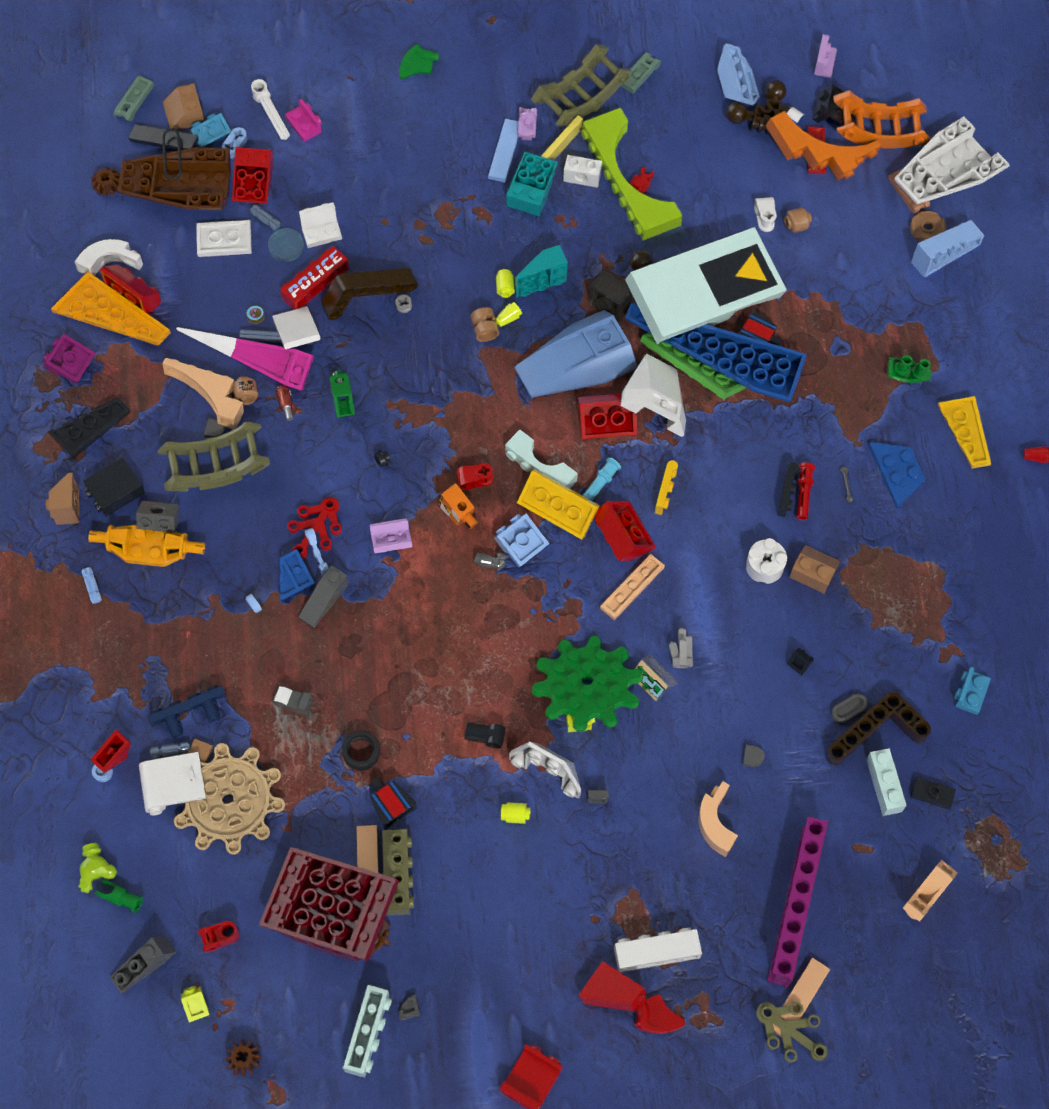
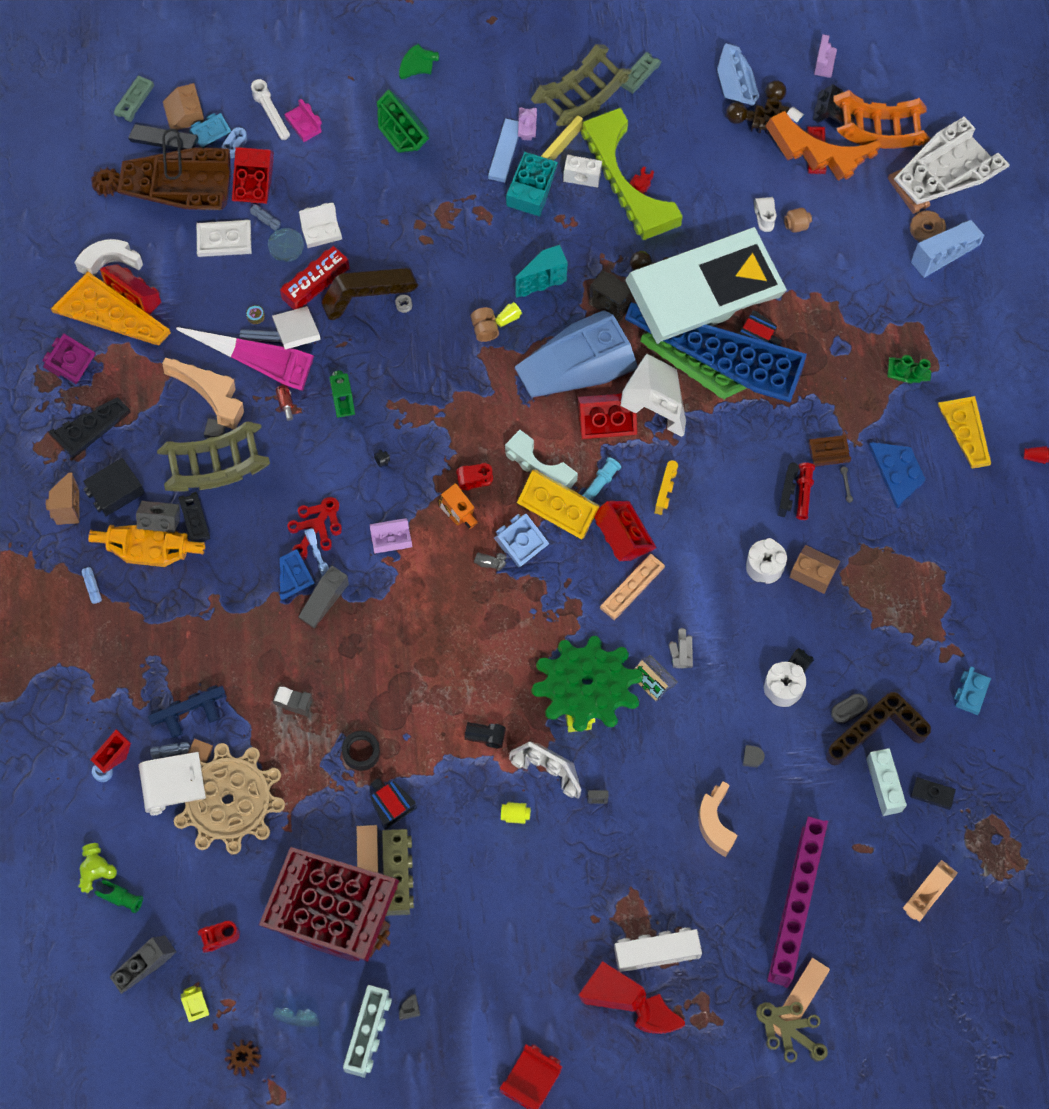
medium nougat head [232,376,258,405] -> none
light blue tile [246,594,262,613] -> none
neon yellow brick [496,269,515,298] -> none
none -> black plate [178,491,211,542]
none -> clear light blue slope [273,1007,320,1027]
none -> green wedge [377,89,429,153]
none -> white brick [764,662,806,707]
none -> reddish brown plate [808,435,851,467]

